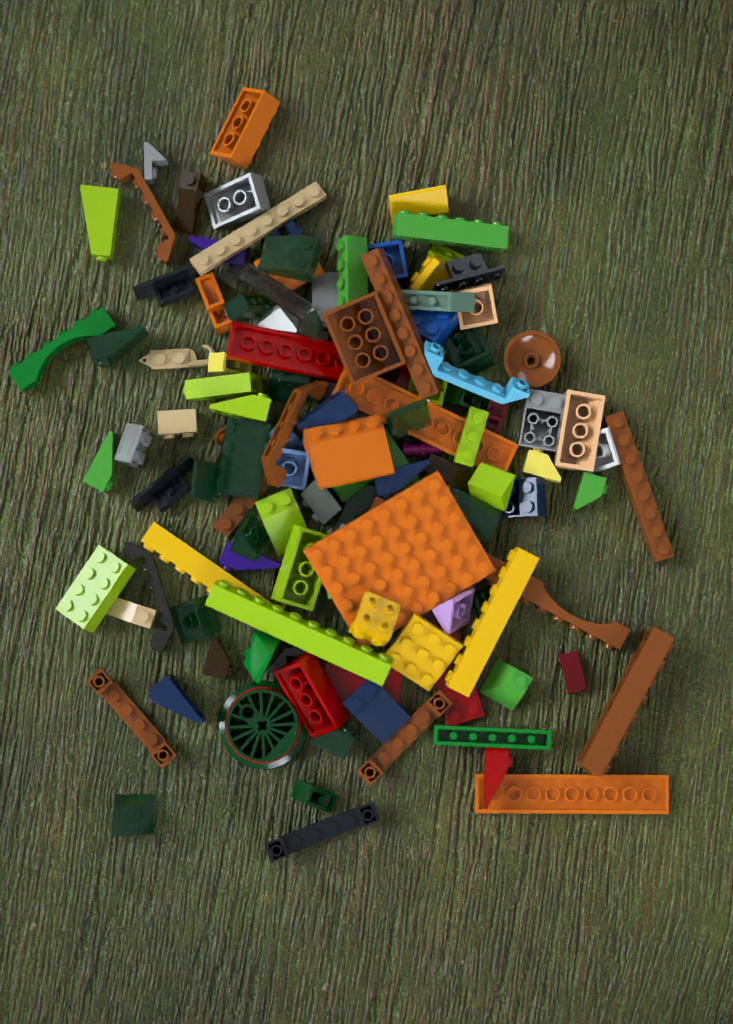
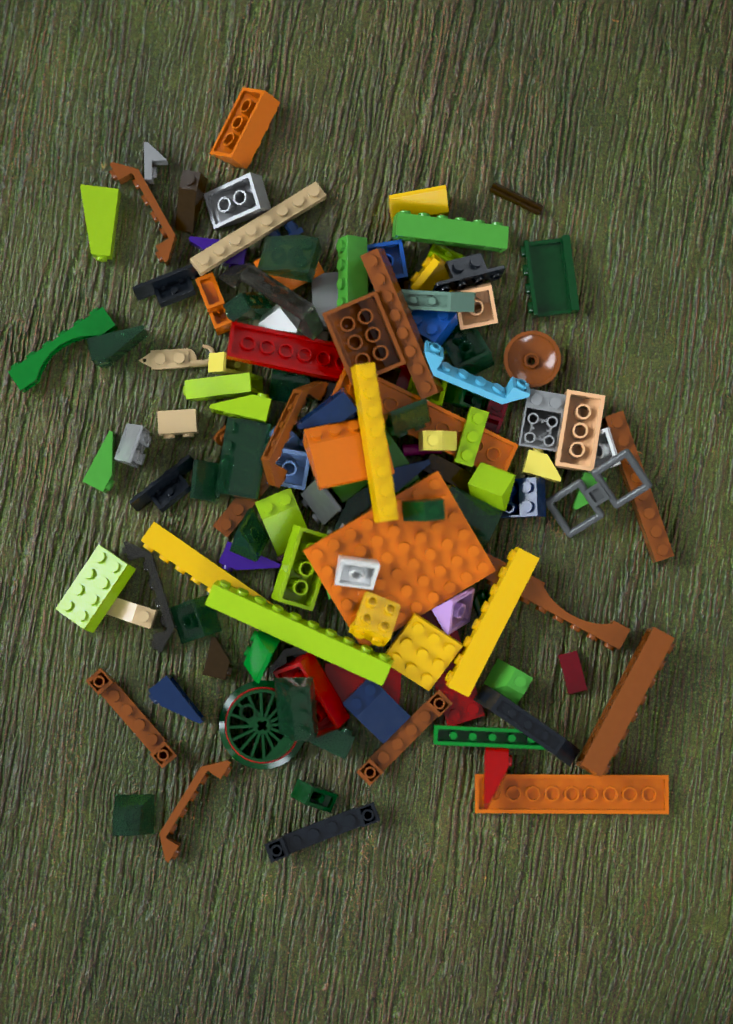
none -> dark orange slope [159,759,233,863]
none -> clear green slope [274,677,318,742]
none -> white slope [334,555,380,590]
none -> yellow brick [351,362,399,523]
none -> dark green slope [402,497,445,521]
none -> light yellow slope [418,430,457,451]
none -> black slope [473,684,581,767]
none -> dark brown axle [490,182,543,215]
none -> dark green panel [520,235,580,318]
none -> dark grey bar [546,449,652,538]

